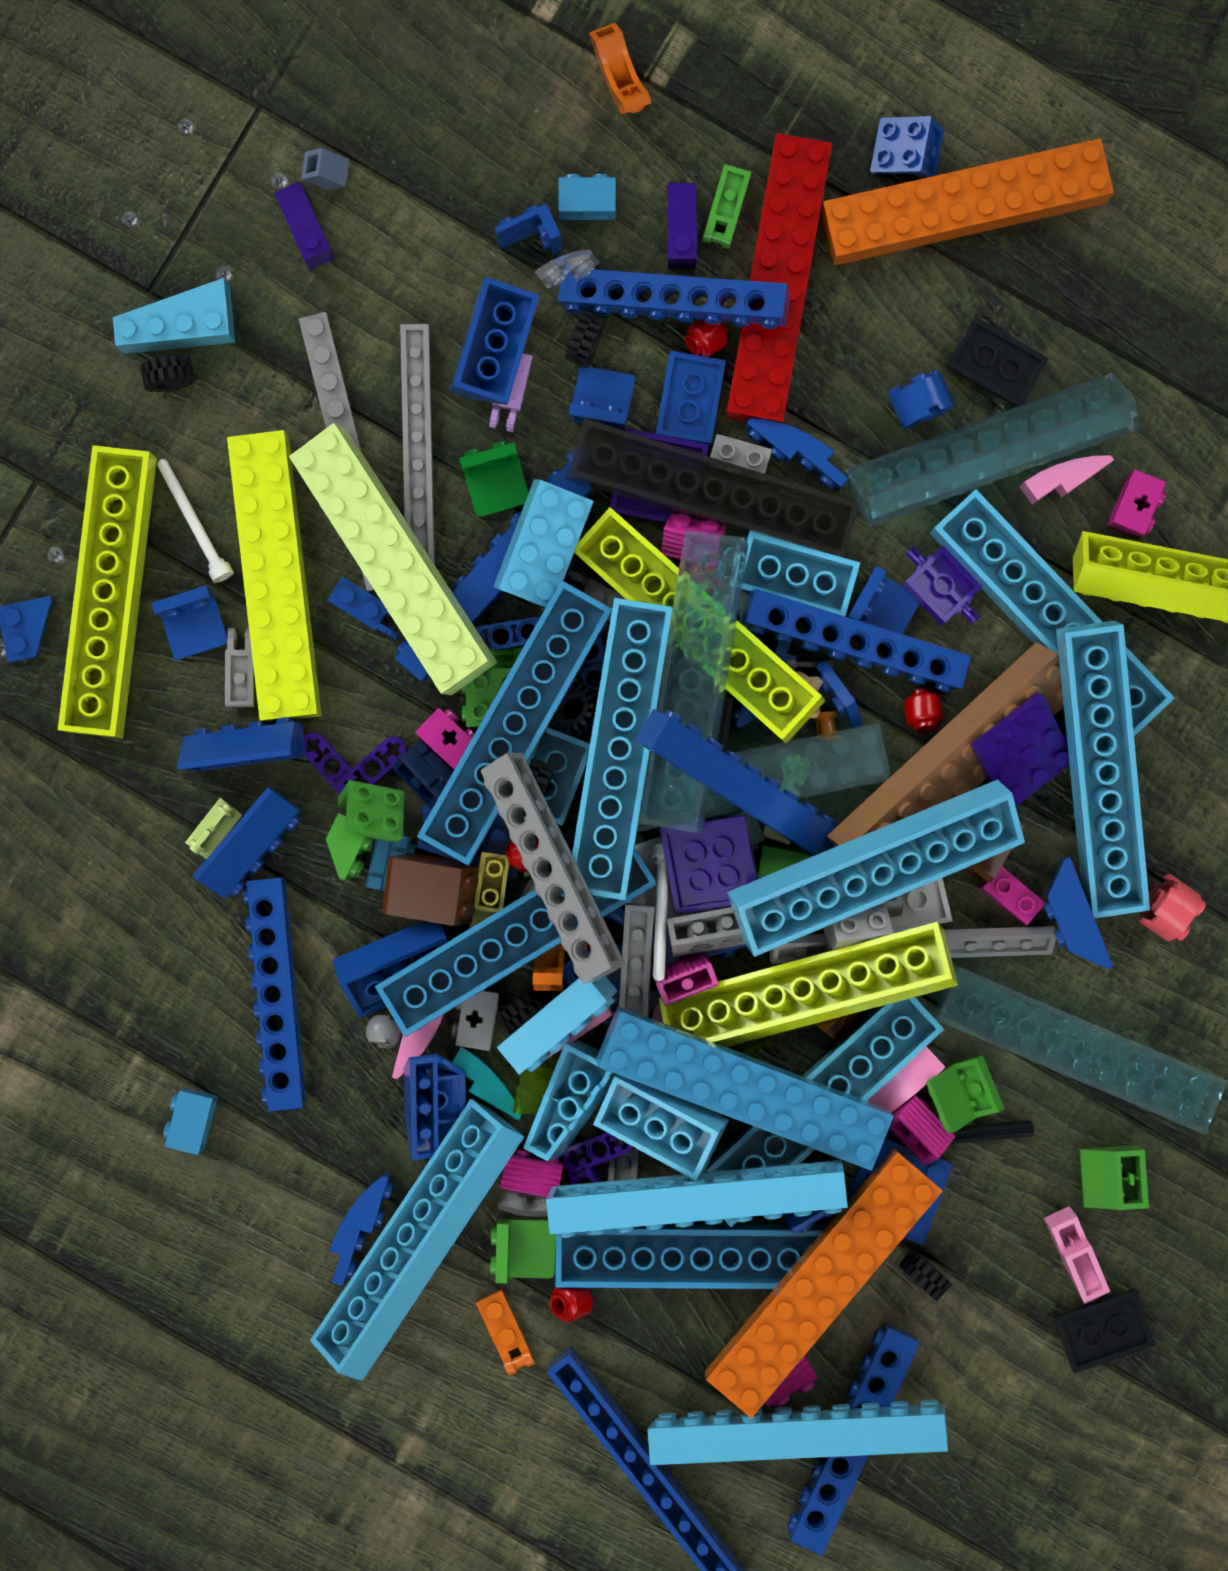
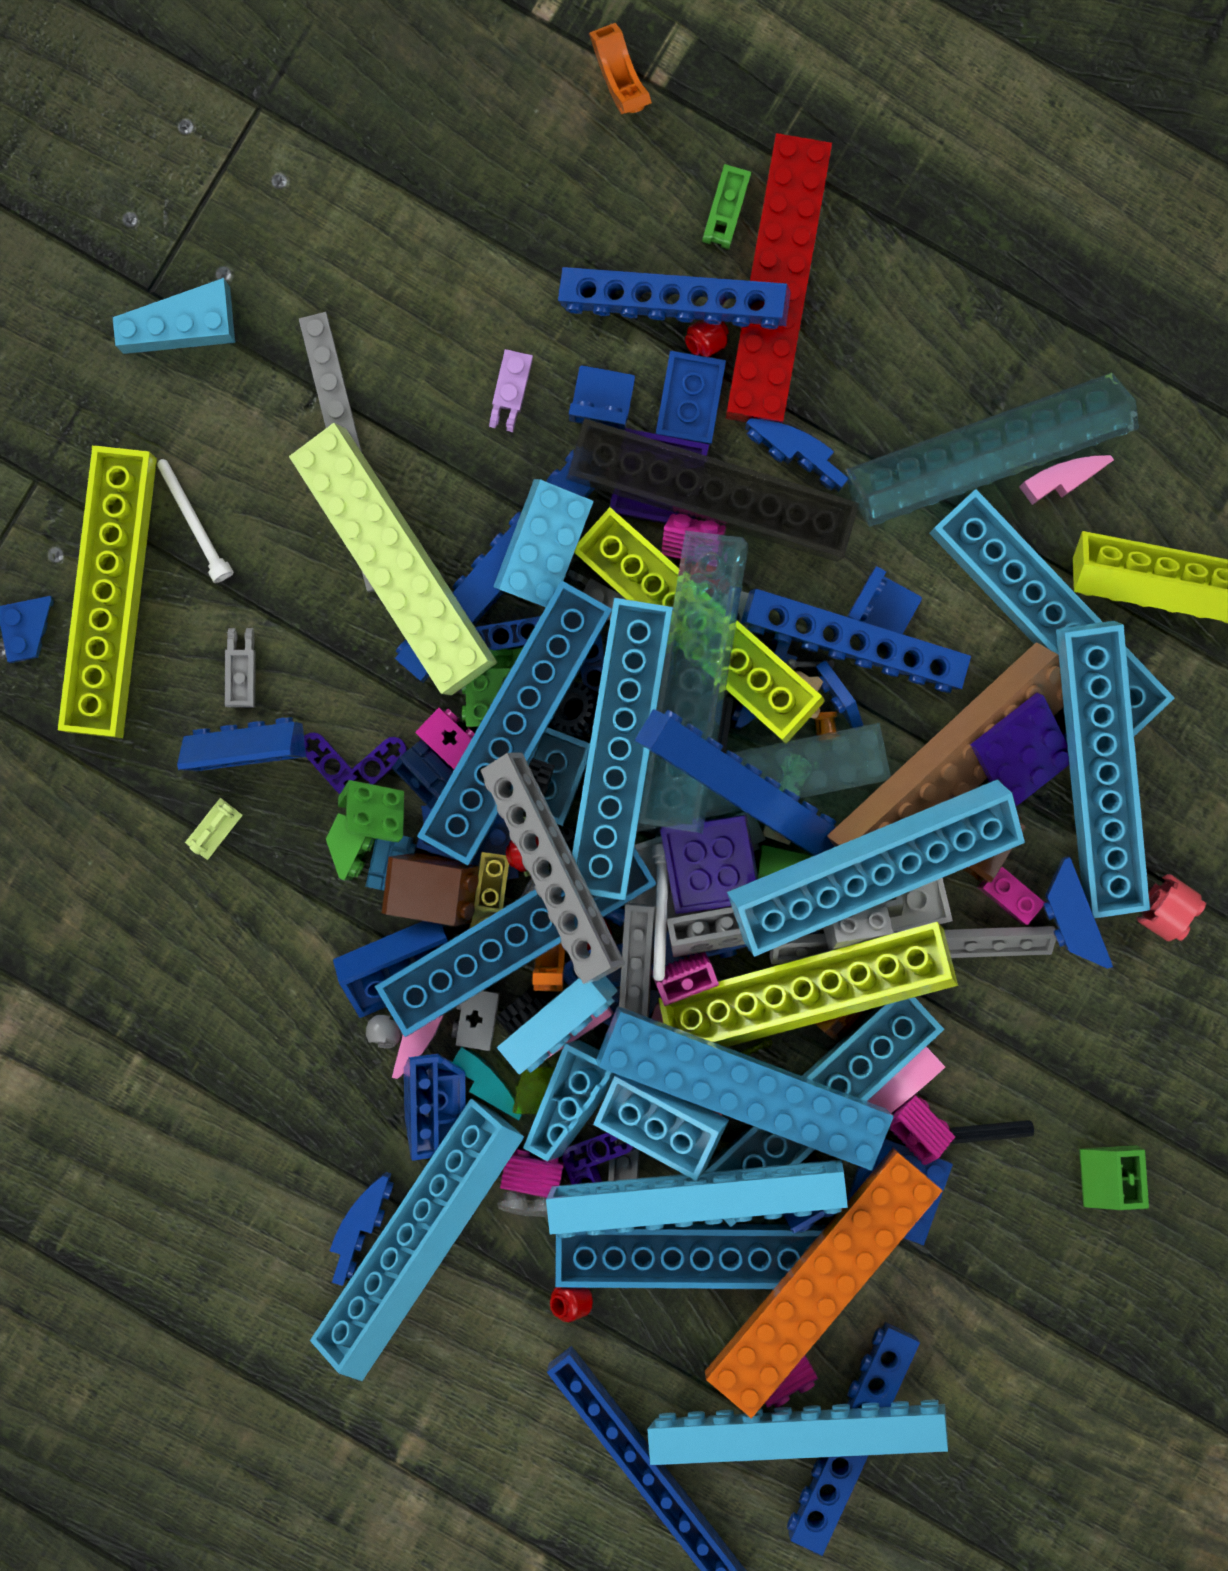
black tyre [140,354,196,393] -> none
blue bracket [151,585,228,660] -> none
dark azure brick [163,1087,218,1155] -> none
blue slope [192,787,303,898] -> none
neon yellow brick [227,430,322,723] -> none
blue brick [243,878,307,1111] -> none
dark purple slope [275,181,335,270] -> none
sand blue brick [301,148,349,190] -> none
blue hinge [327,576,399,640] -> none
light grey plate [400,324,435,565] -> none
blue slope [449,277,540,405] -> none
green bracket [459,441,529,517] -> none
orange plate [476,1289,536,1376] -> none
bright green bracket [490,1218,556,1283] -> none
blue bracket [494,204,563,256] -> none
clear slope [534,249,599,289] -> none
dark azure brick [559,174,616,220] -> none
black tyre [565,311,606,368] -> none
dark purple slope [667,183,697,268] -> none
light grey brick [708,434,772,483] -> none
medium azure brick [733,531,860,616] -> none
orange brick [820,138,1114,266] -> none
blue bracket [870,116,945,179] -> none
blue brick [887,370,955,430] -> none
black tyre [897,1248,952,1301] -> none
dark purple plate [902,546,982,626] -> none
red head [903,689,943,733] -> none
bright green bracket [927,1055,1004,1134] -> none
clear light blue brick [933,965,1228,1135] -> none
black plate [946,316,1049,409] -> none
bright pink slope [1043,1206,1110,1304] -> none
black plate [1053,1288,1156,1374] -> none
dark pink brick [1107,469,1167,539] -> none

